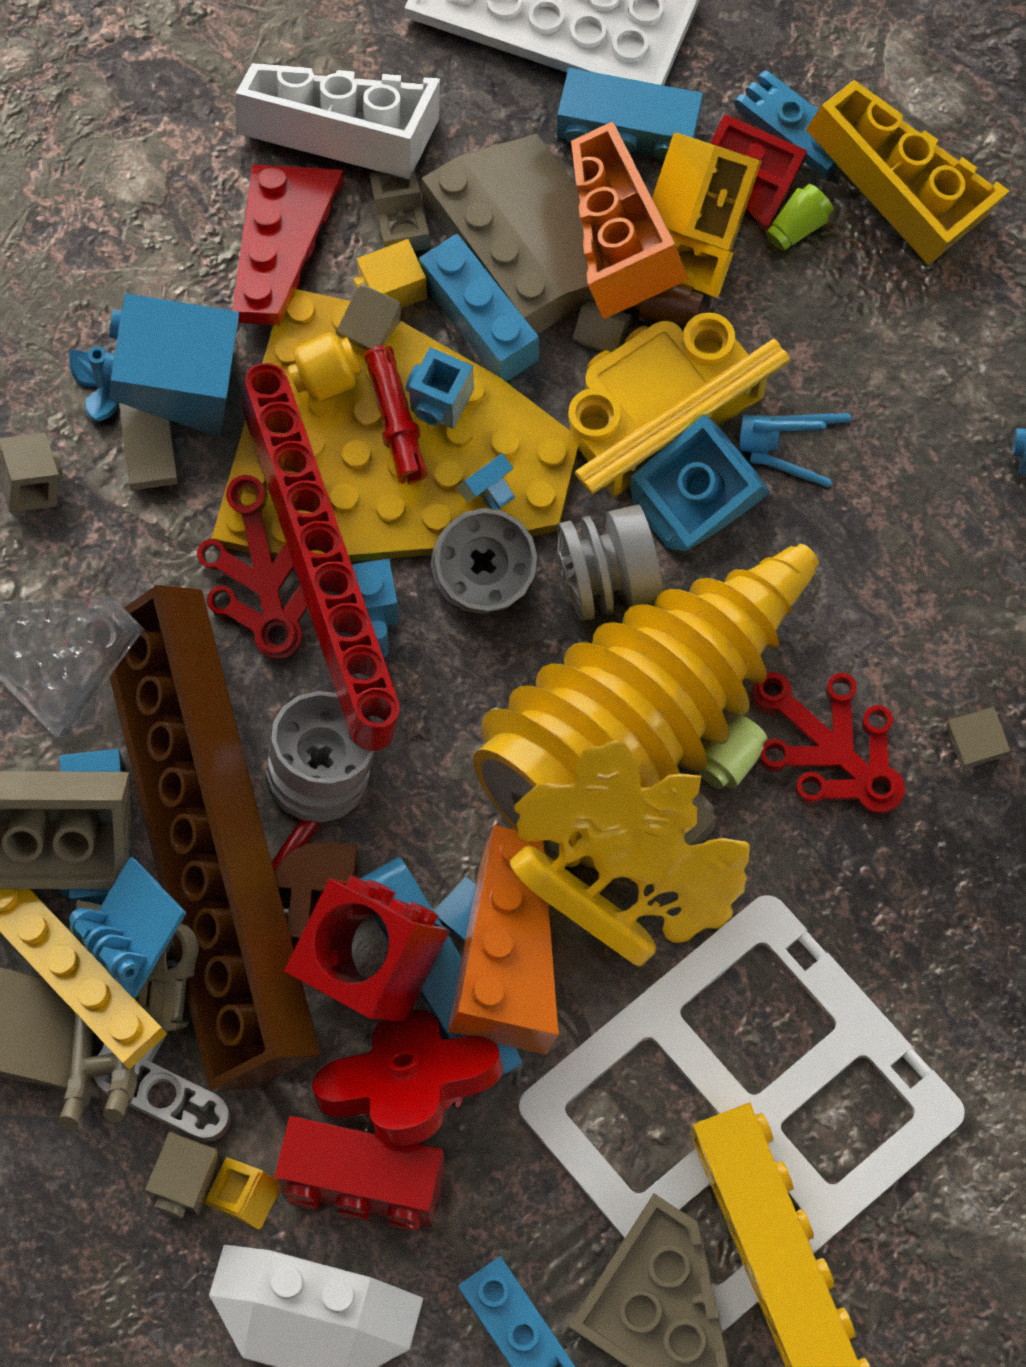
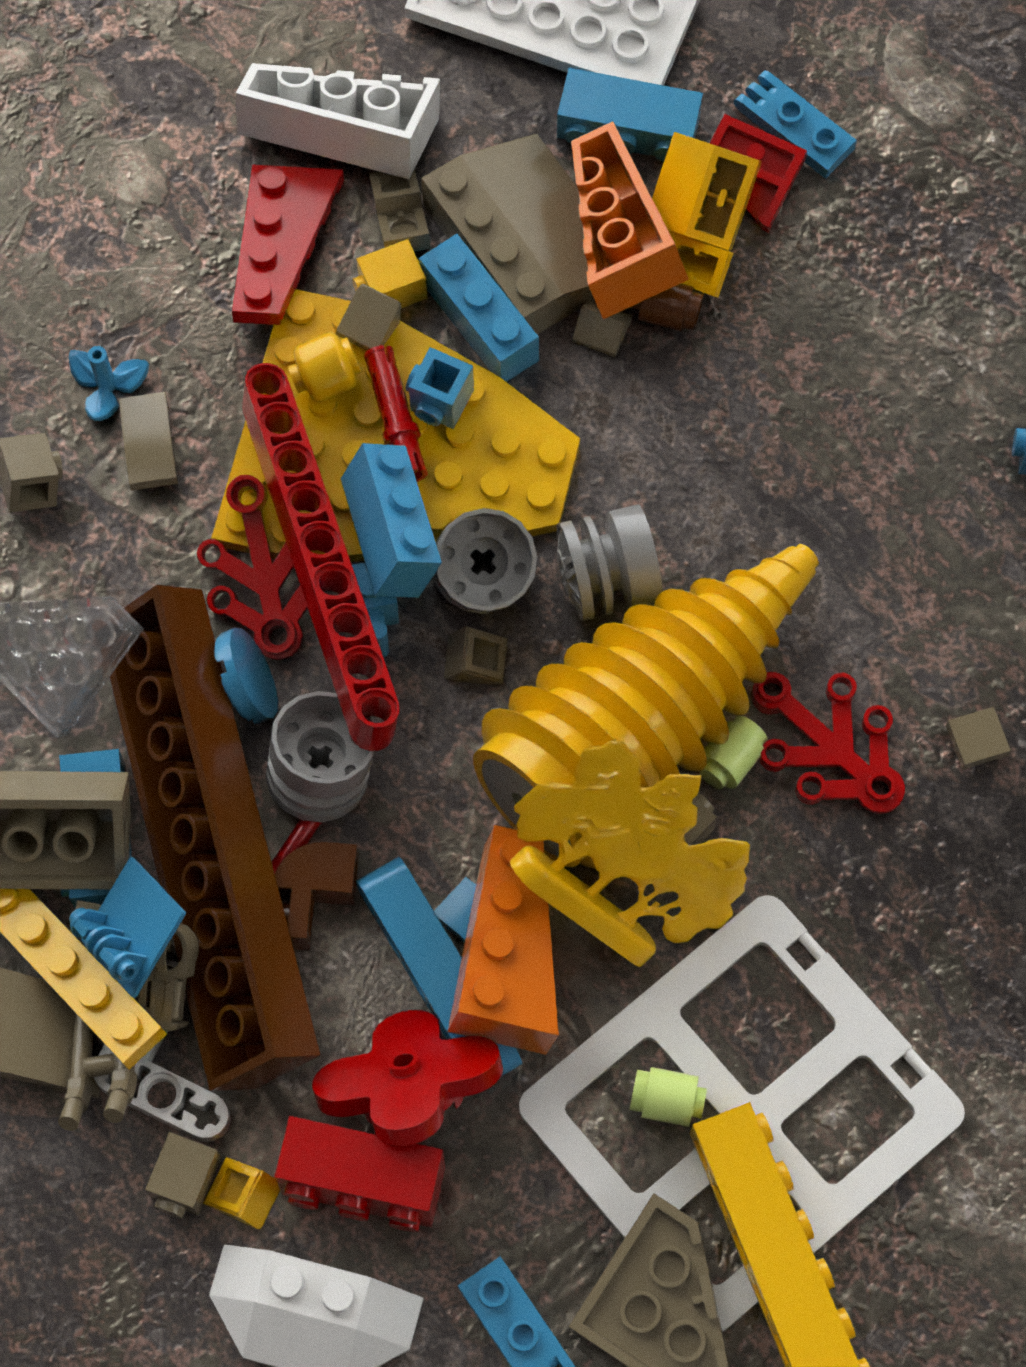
dark azure slope [102,293,239,436] -> none
red brick [284,875,450,1022] -> none
dark azure tile [456,453,515,510] -> none
yellow brick [568,313,791,498] -> none
dark azure slope [629,414,770,552] -> none
dark azure plant [739,413,852,488] -> none
lime cone [765,184,834,252] -> none
yellow wedge [805,80,1010,265] -> none
none -> dark azure tile [214,628,278,724]
none -> dark azure brick [341,443,442,598]
none -> dark tan slope [444,626,508,685]
none -> yellowish green brick [630,1067,707,1127]

